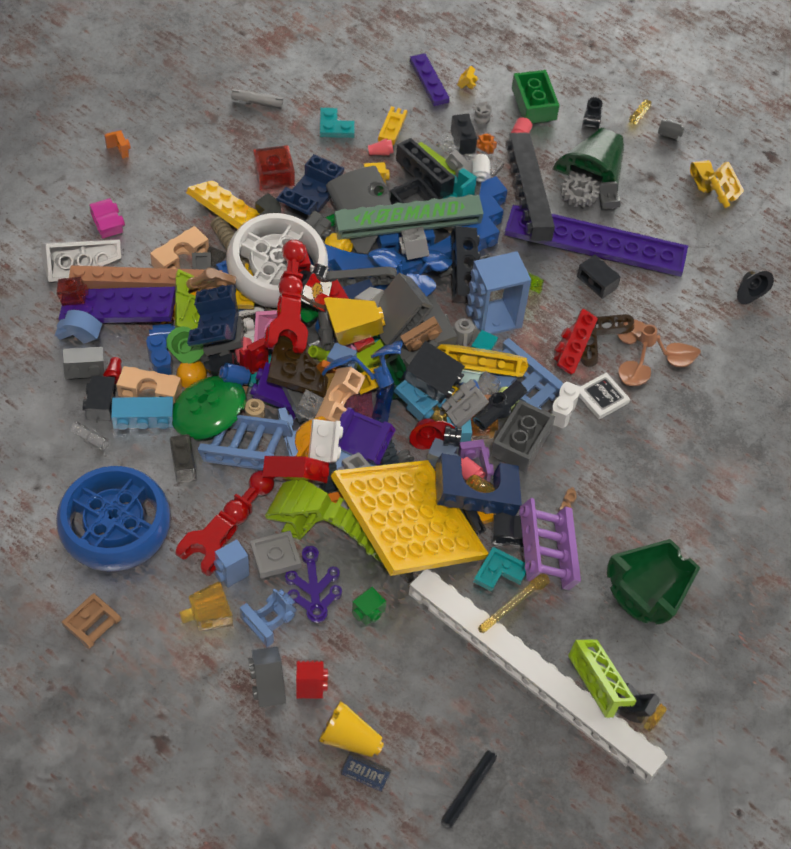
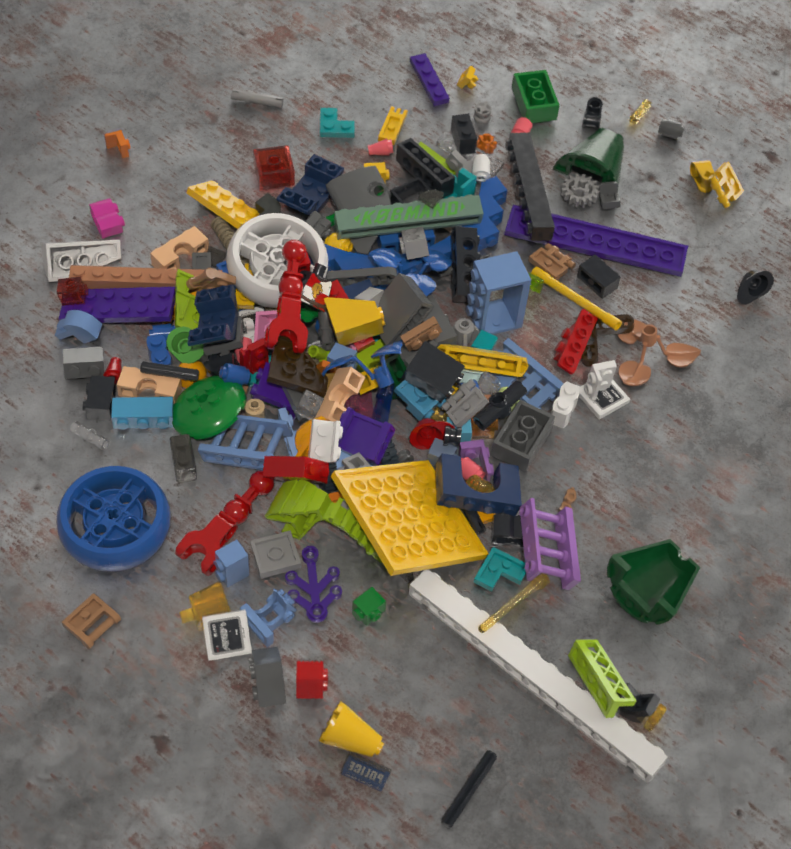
none -> black axle [140,361,199,381]
none -> tile [202,609,252,661]
none -> clear smoke tile [418,190,444,209]
none -> medium nougat plate [528,243,576,280]
none -> yellow piece [531,267,622,331]
none -> white bracket [584,360,617,401]

